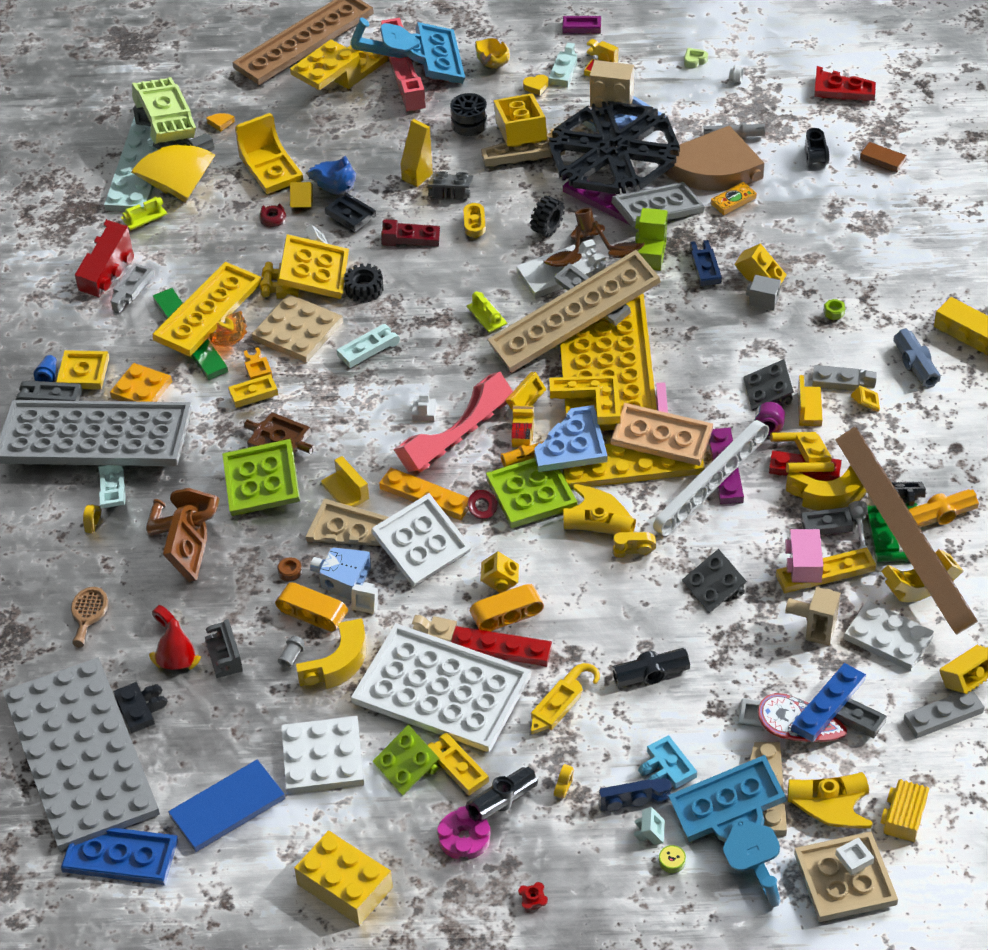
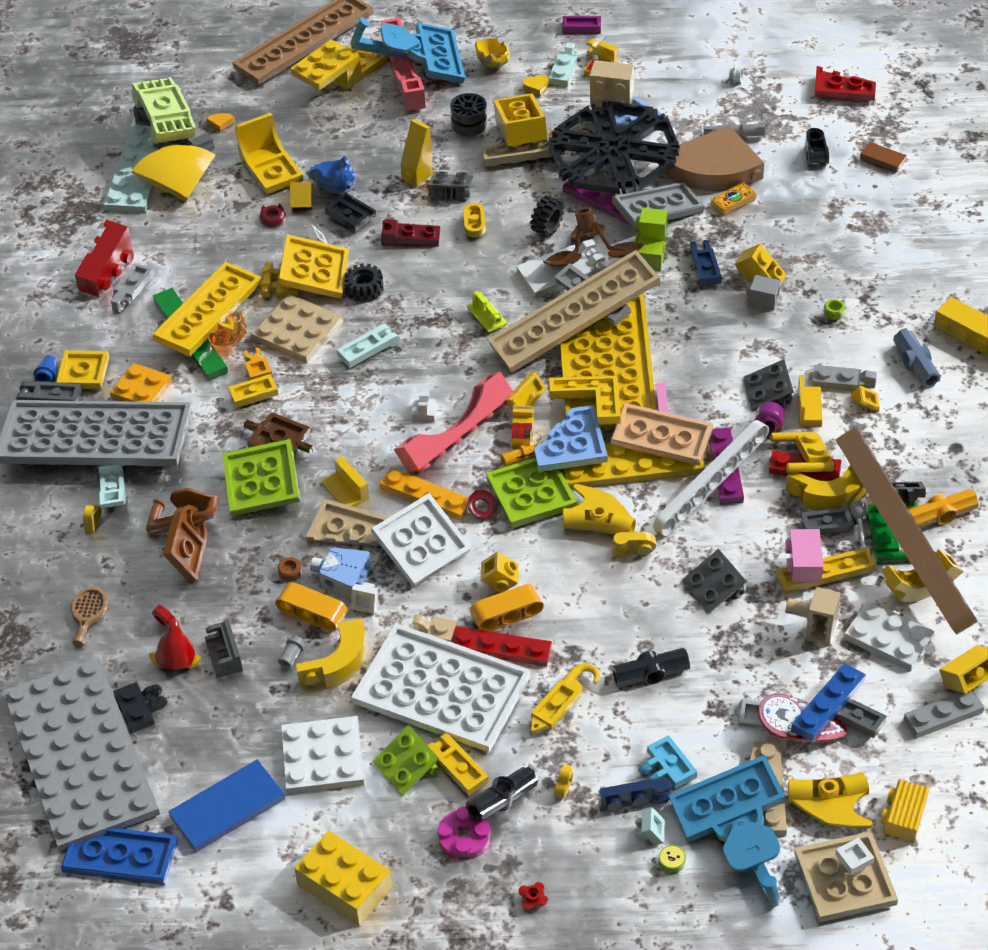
neon yellow hinge [121,197,167,230] -> none
yellowish green tile [684,48,708,68] -> none

